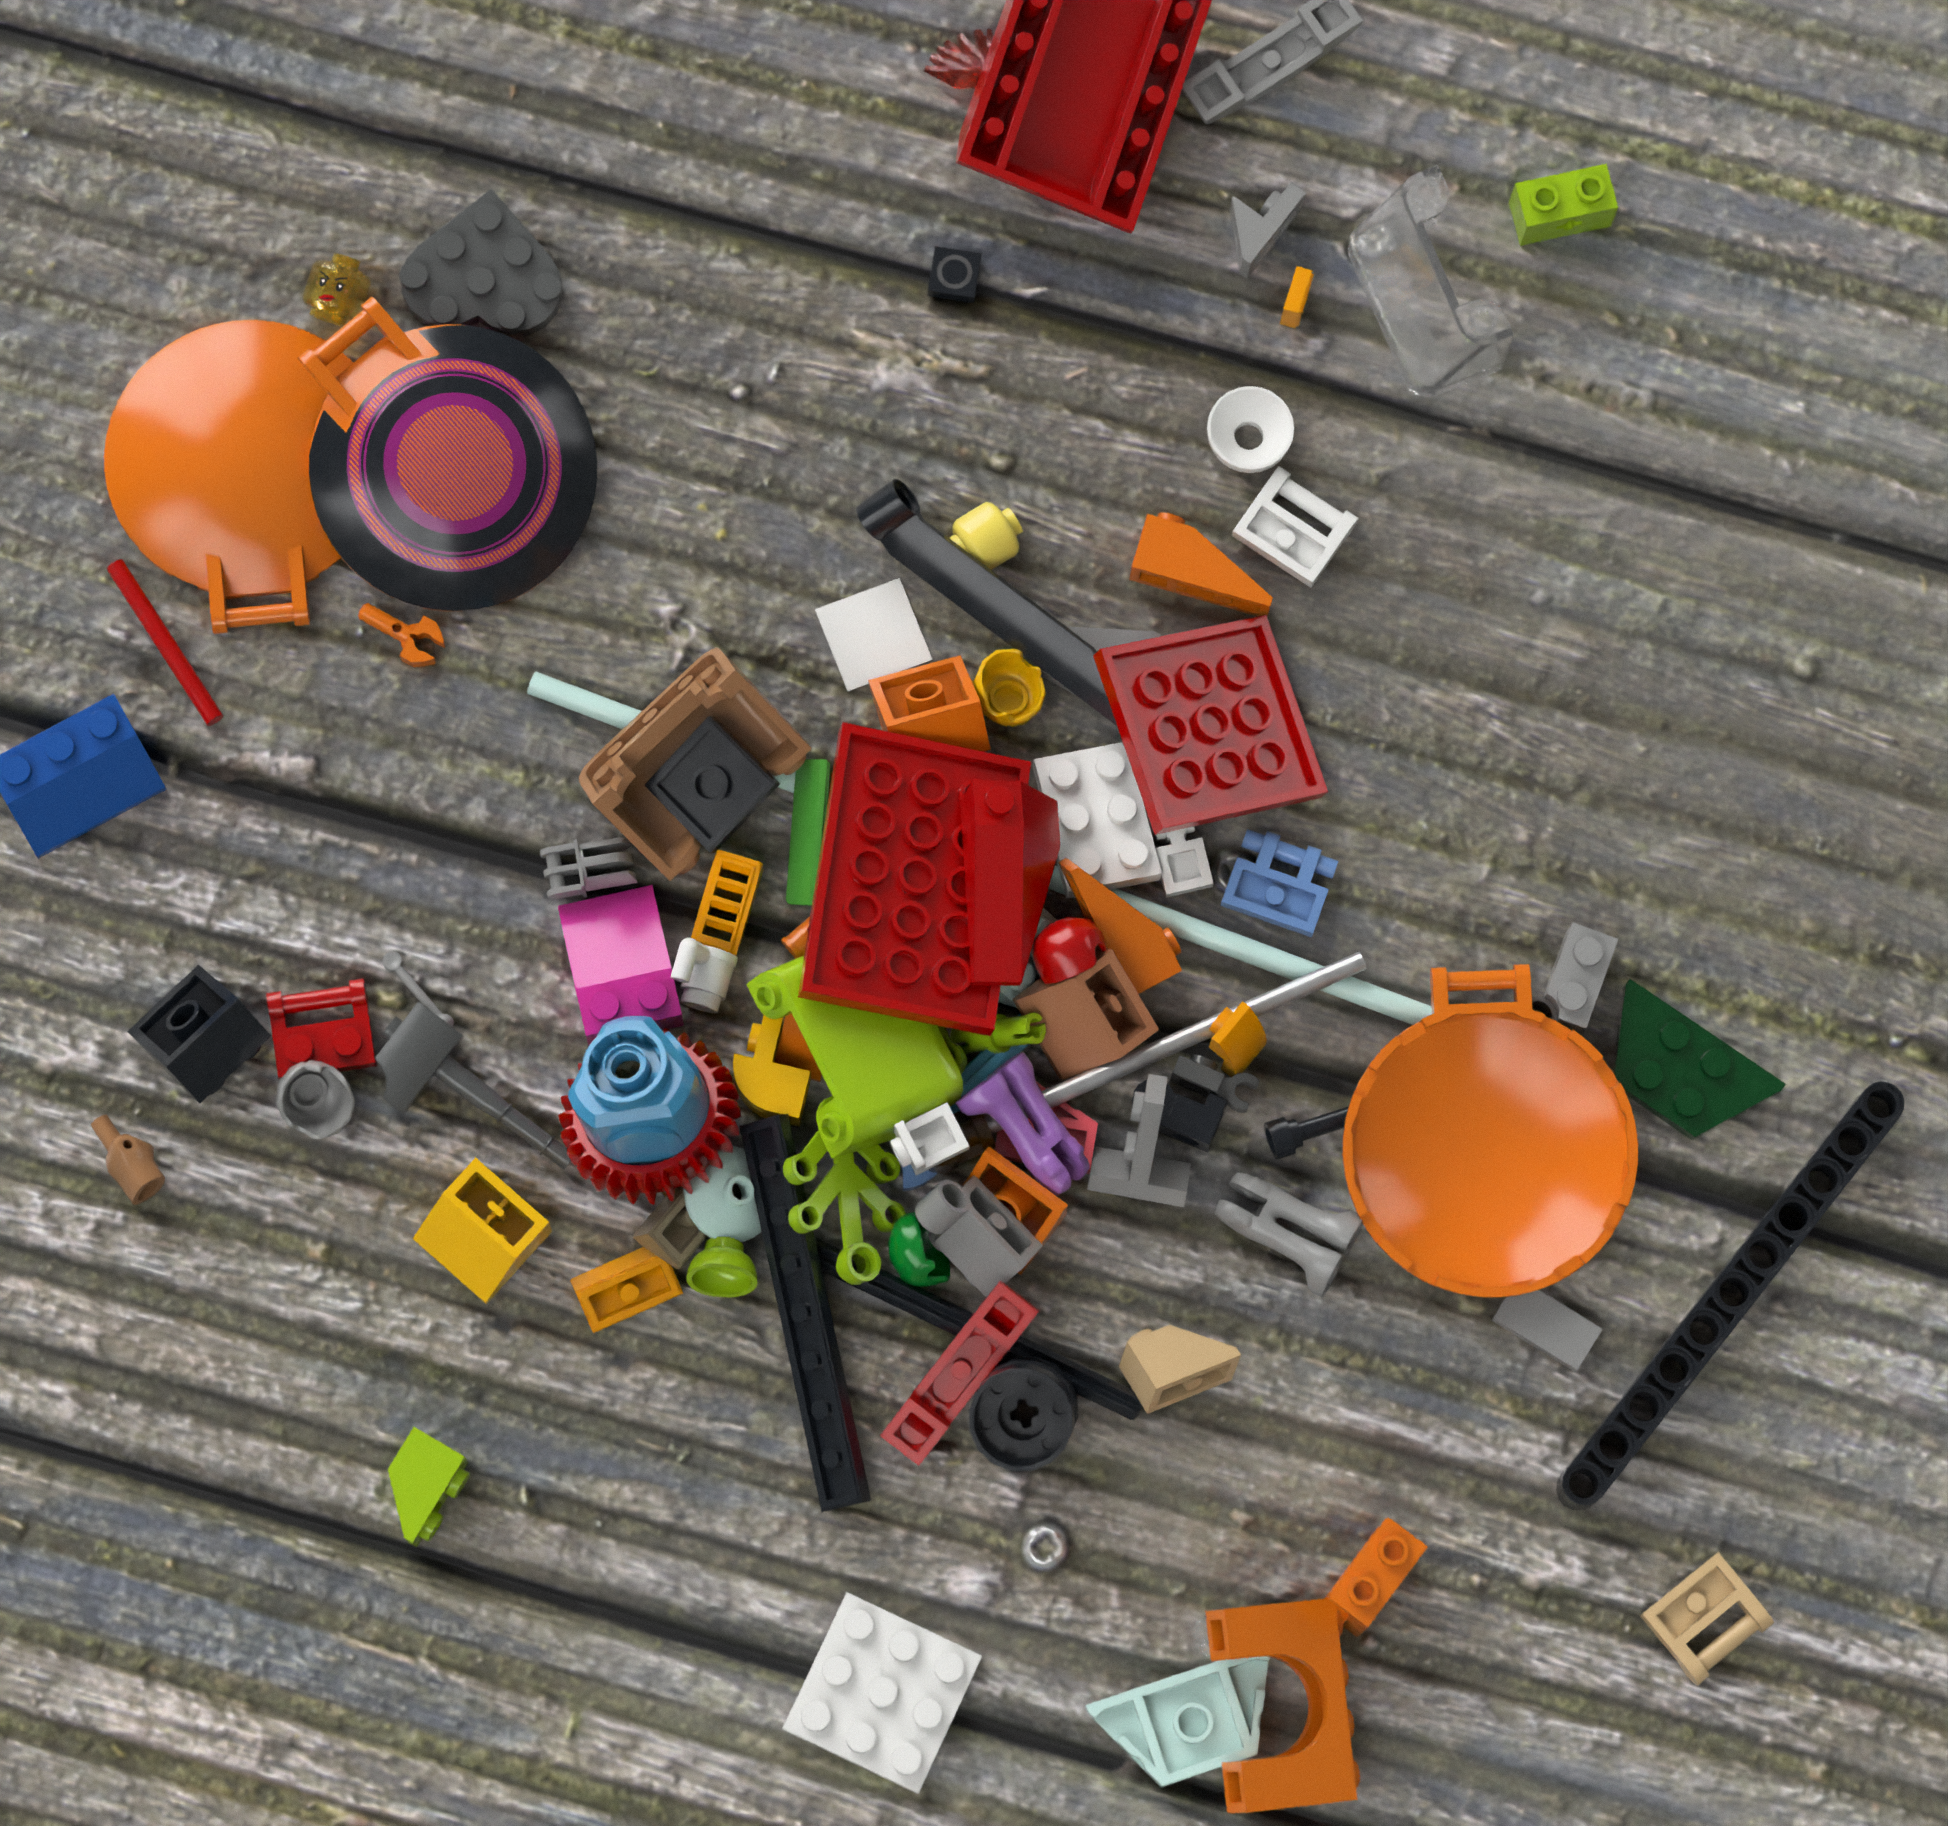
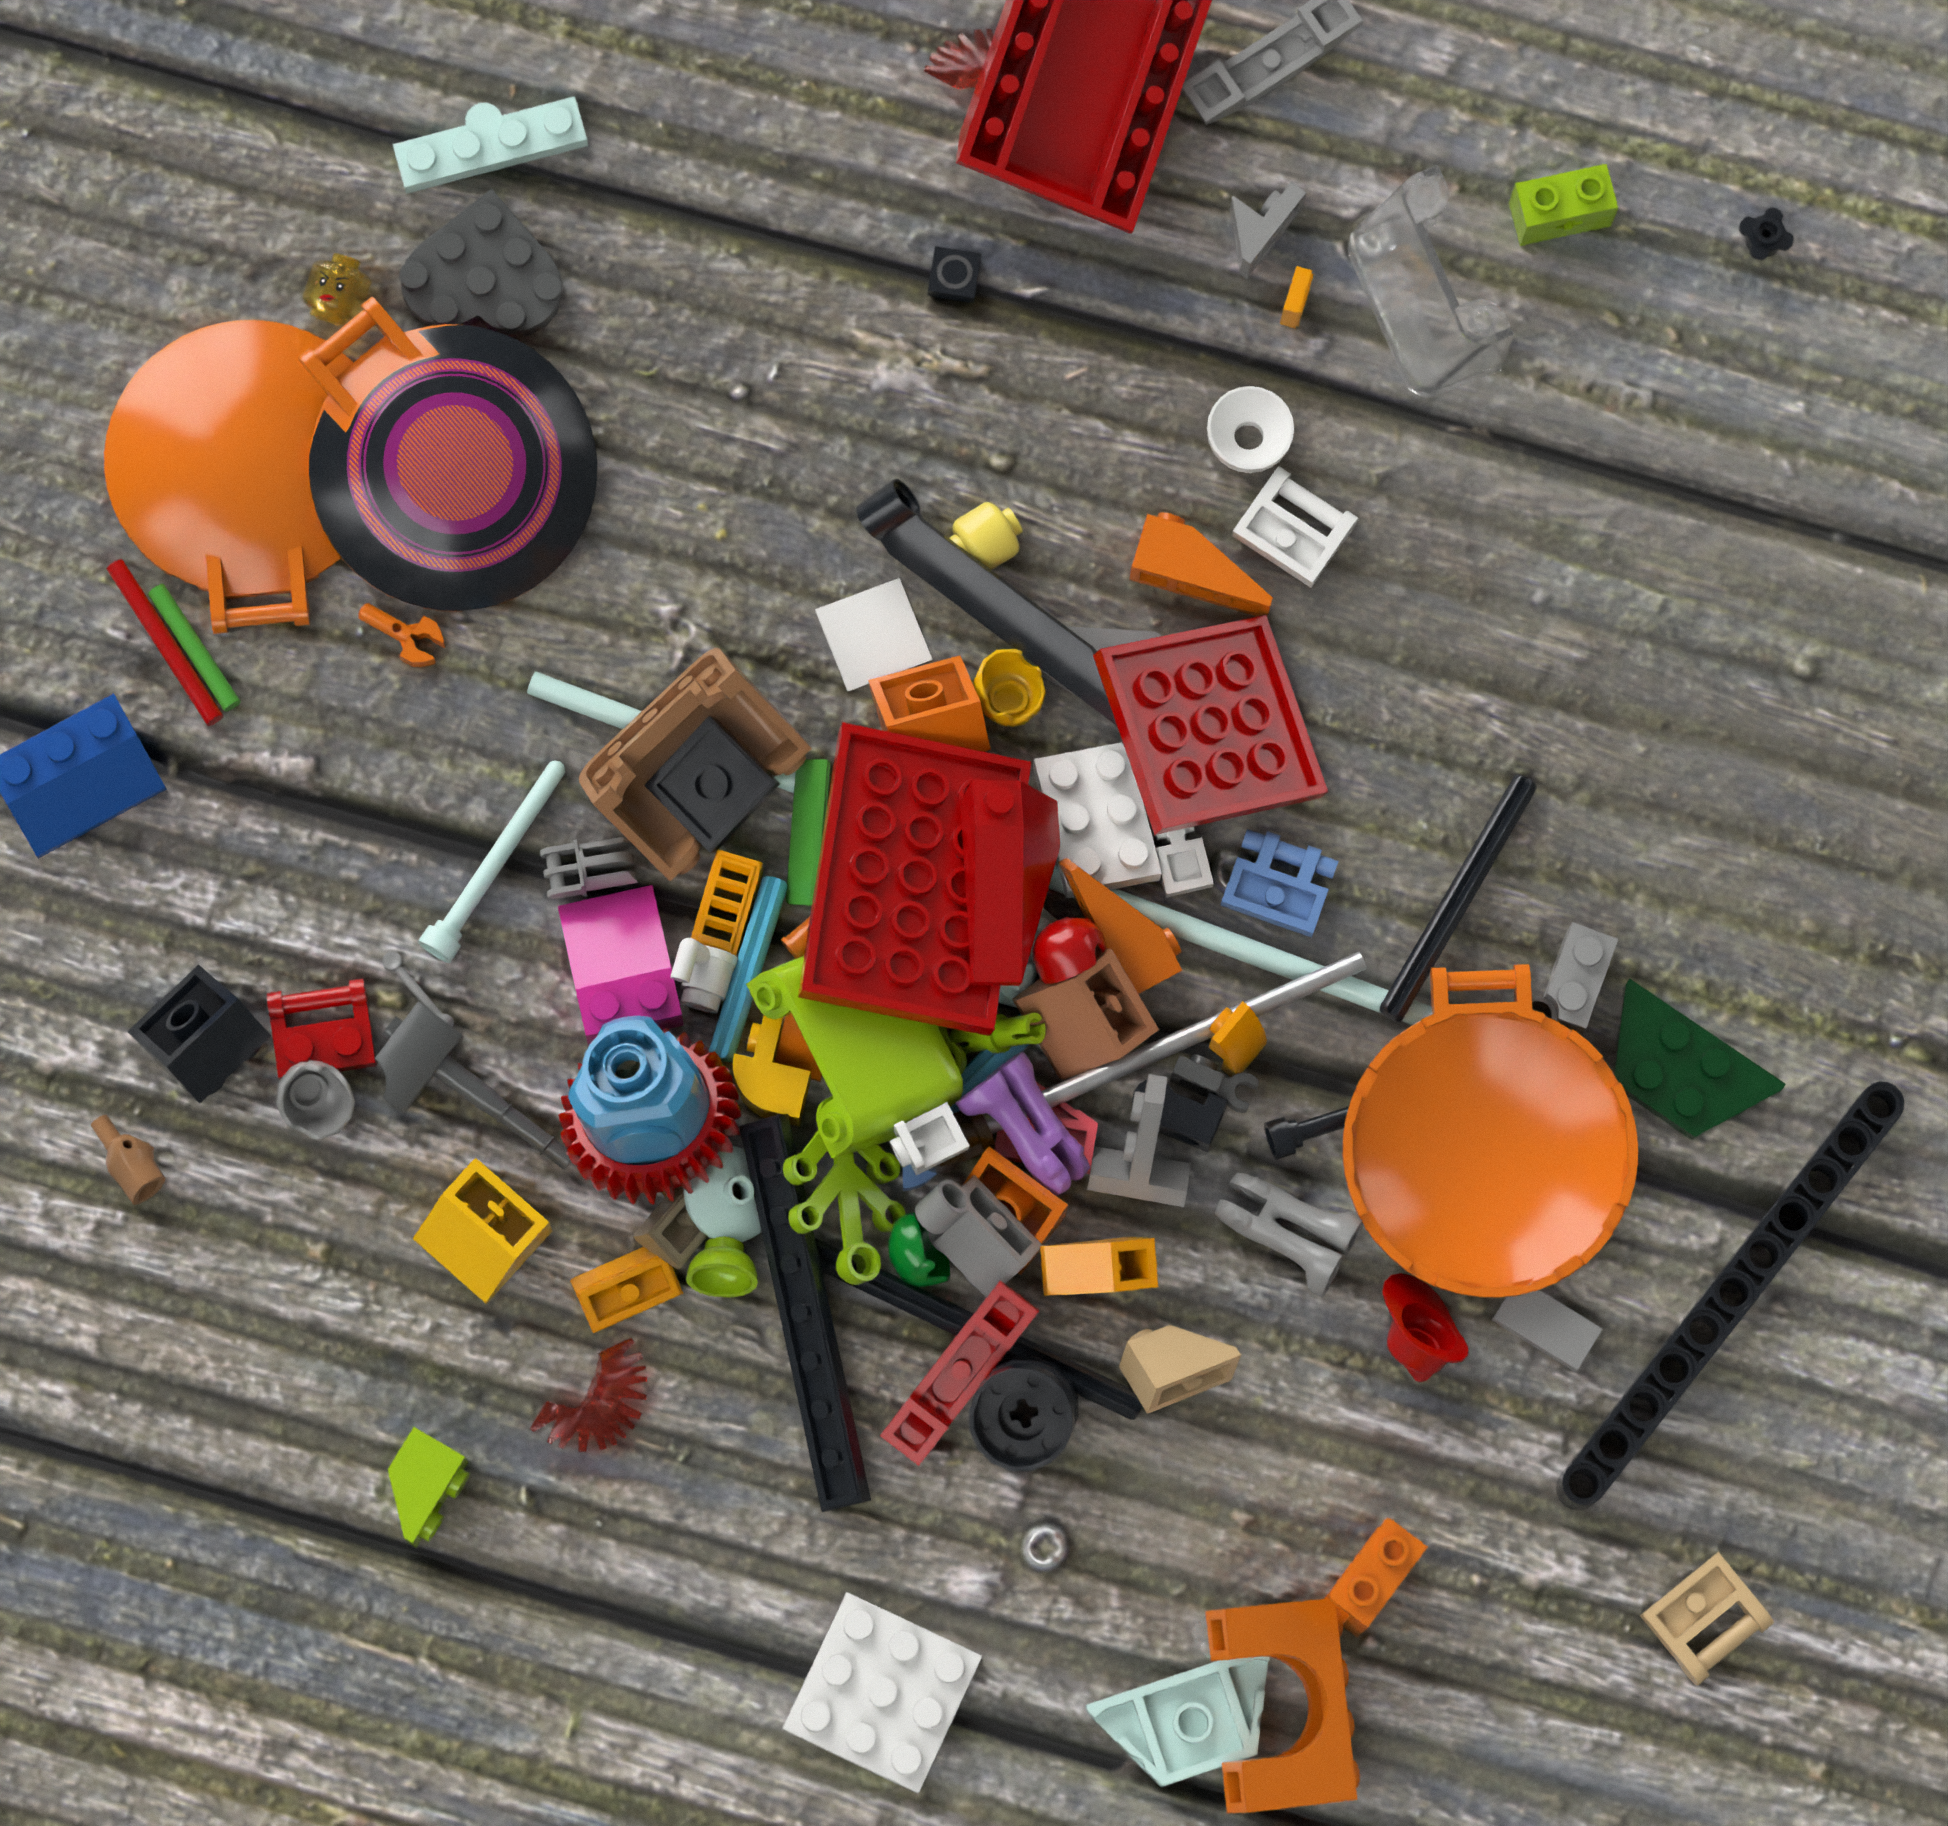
none -> bright green bar [148,584,241,712]
none -> light aqua hinge [393,96,588,194]
none -> light aqua piece [418,760,565,963]
none -> clear red hair [529,1338,647,1452]
none -> medium azure axle [709,876,787,1062]
none -> light orange slope [1040,1237,1158,1295]
none -> black axle [1380,774,1537,1022]
none -> red piece [1382,1273,1468,1382]
none -> black plate [1739,207,1794,260]

